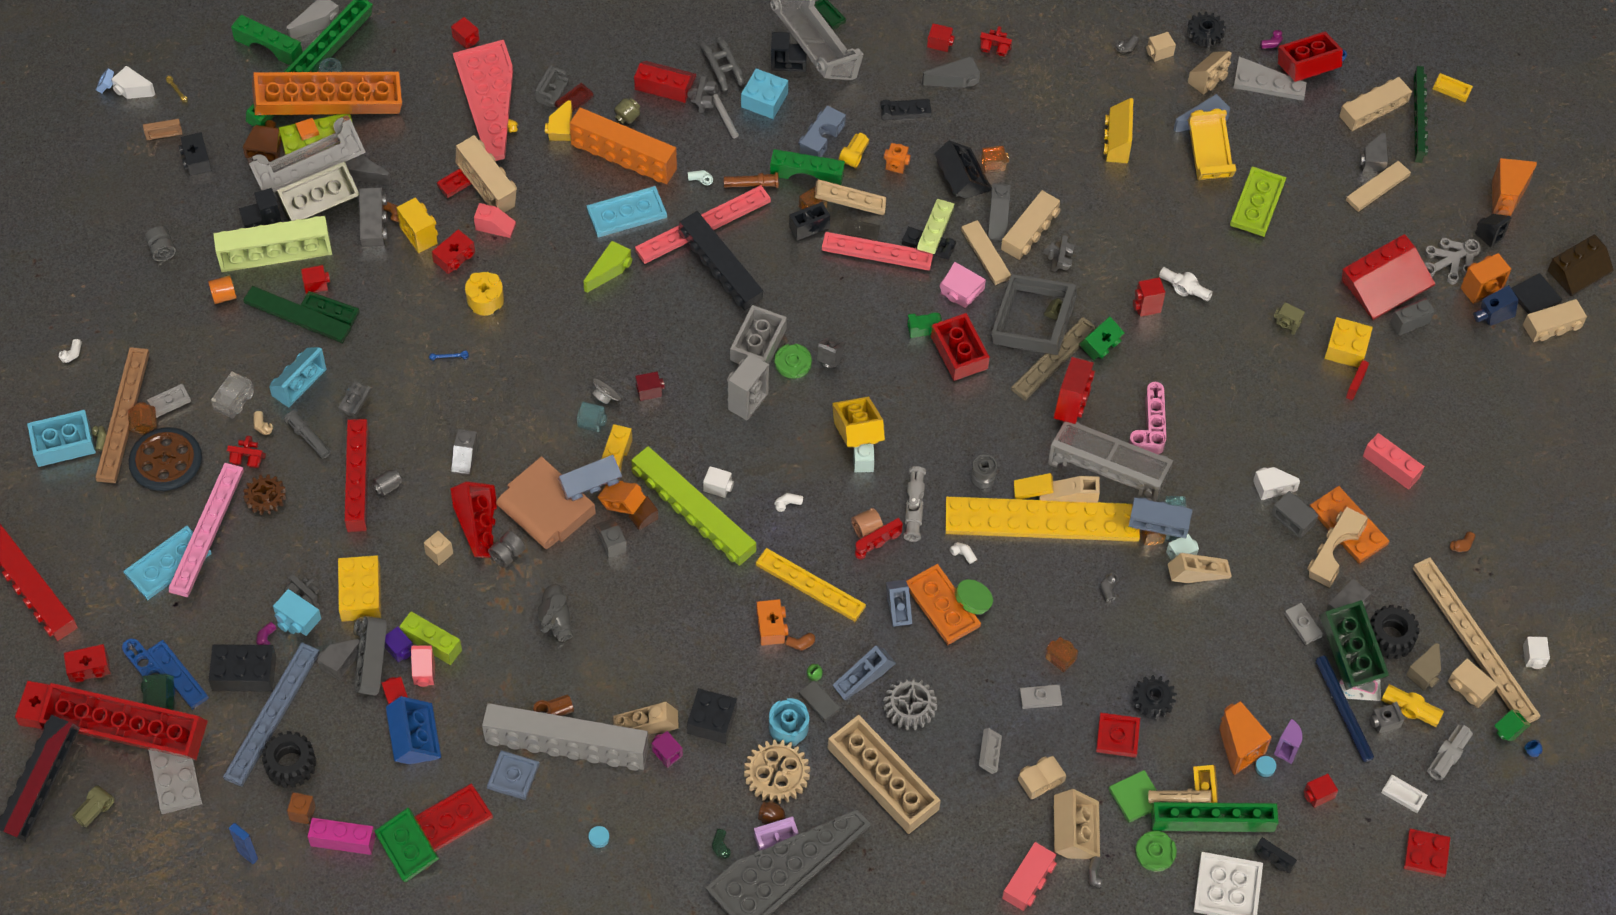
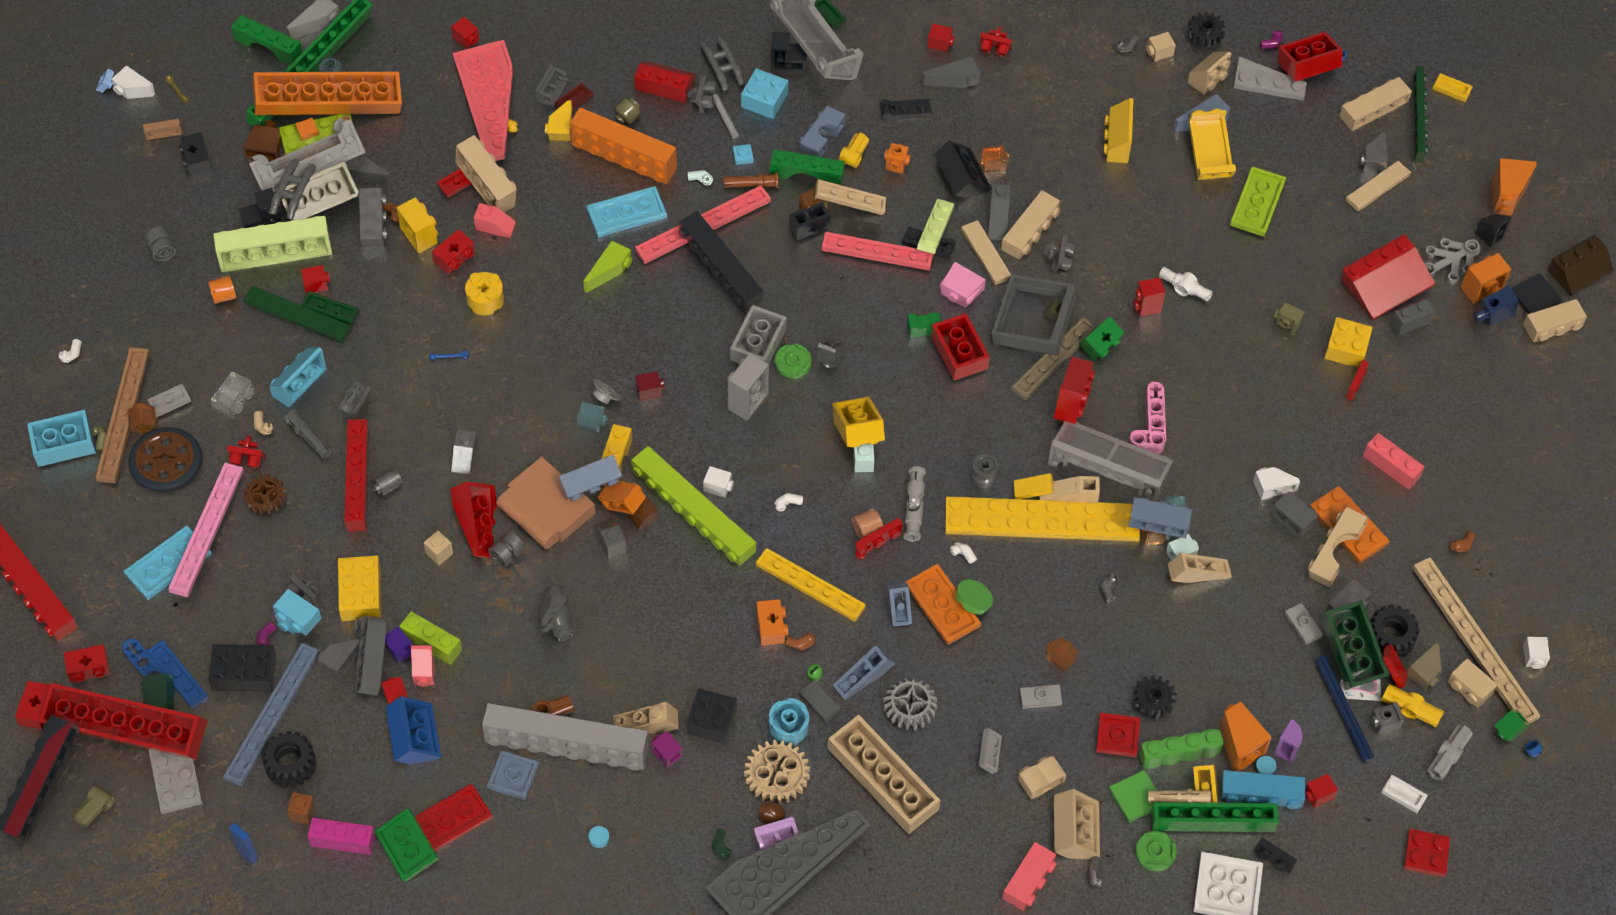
none -> dark grey piece [269,159,316,220]
none -> medium azure plate [733,144,753,165]
none -> bright green brick [1139,729,1224,769]
none -> dark azure brick [1220,770,1305,809]
none -> red tile [1383,644,1408,688]

